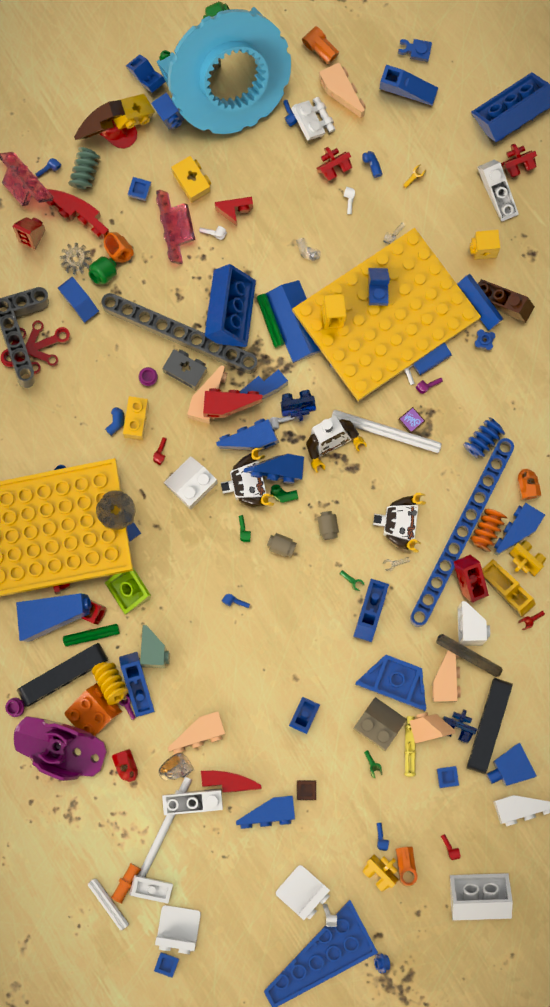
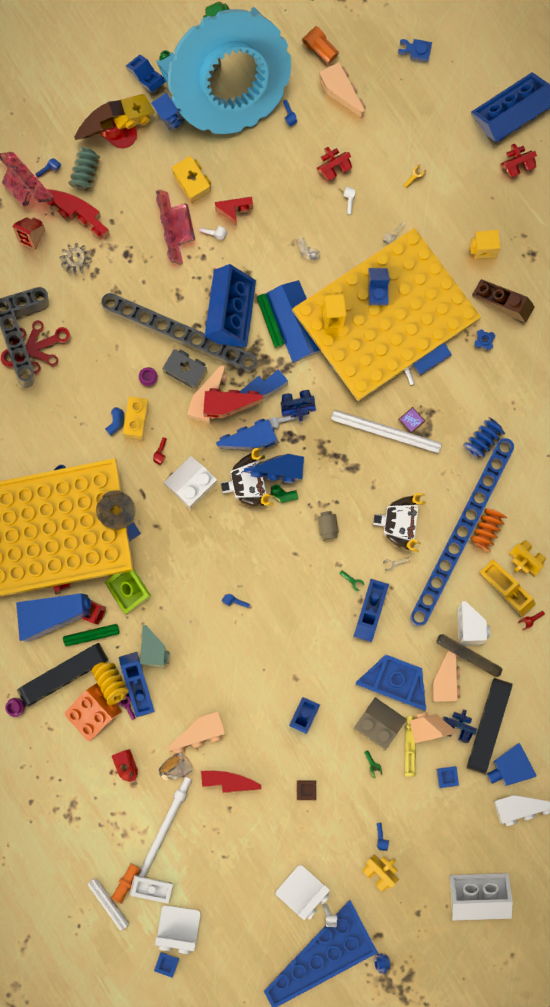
magenta piece [14,716,107,781] -> none
blue slope [58,277,99,323] -> none
green head [89,256,117,285] -> none
orange rock [104,232,134,263] -> none
blue plate [128,177,151,201] -> none
white slope [162,789,223,815] -> none
blue slope [236,796,295,829] -> none
green hand [239,515,251,542] -> none
dark tan brick [267,533,297,557] -> none
white plate [291,97,336,141] -> none
torso [306,416,367,473] -> none
blue arm [362,151,383,178] -> none
blue slope [379,65,438,106] -> none
orange piece [396,846,418,887] -> none
magenta hand [416,378,443,394] -> none
red hand [441,834,461,860] -> none
red brick [454,554,489,603] -> none
blue tile [457,274,503,331] -> none
white slope [477,160,519,222] -> none
blue slope [494,503,545,556] -> none
orange rock [518,469,541,500] -> none

